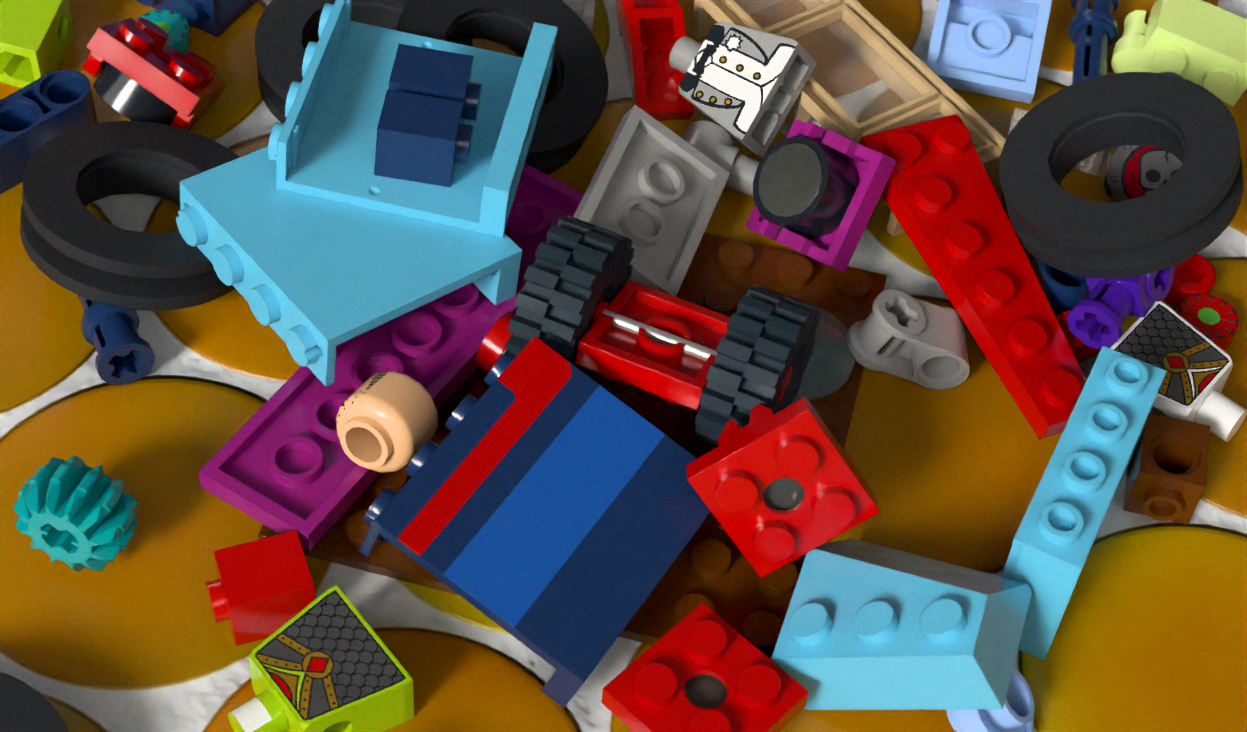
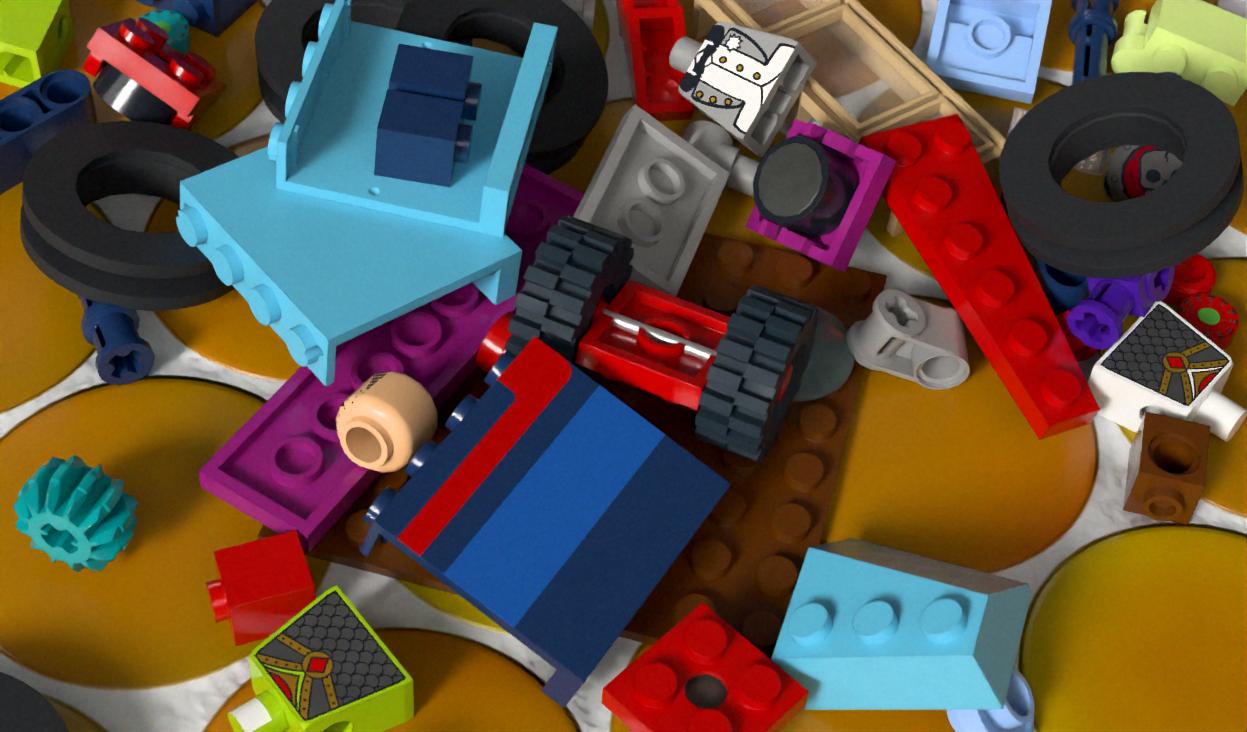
red piece [686,396,880,578] -> none
medium azure window [1001,346,1167,661] -> none

